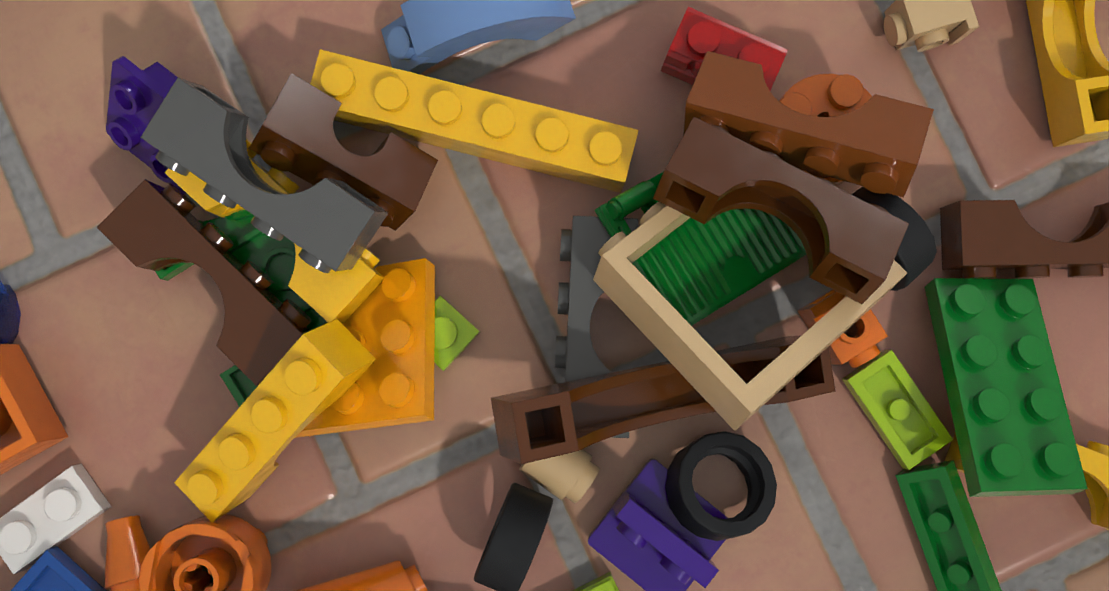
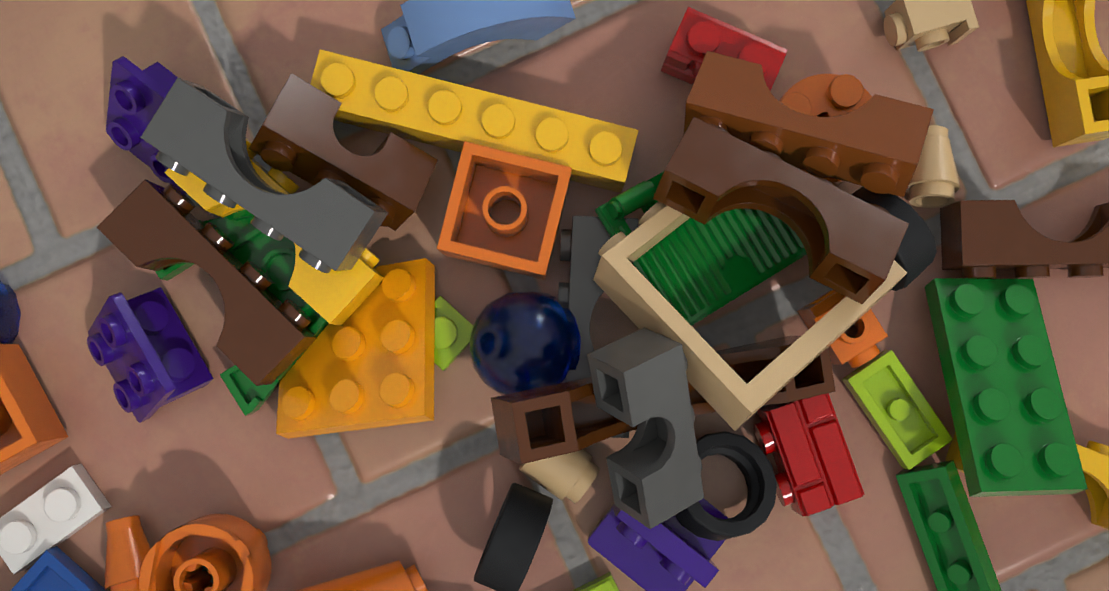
yellow arch [174,319,376,522] -> none
none -> dark purple bracket [87,287,214,423]
none -> orange brick [437,141,572,280]
none -> clear blue cylinder [469,292,581,395]
none -> dark grey arch [587,328,704,529]
none -> red brick [754,393,865,517]
none -> tan cone [906,125,960,208]

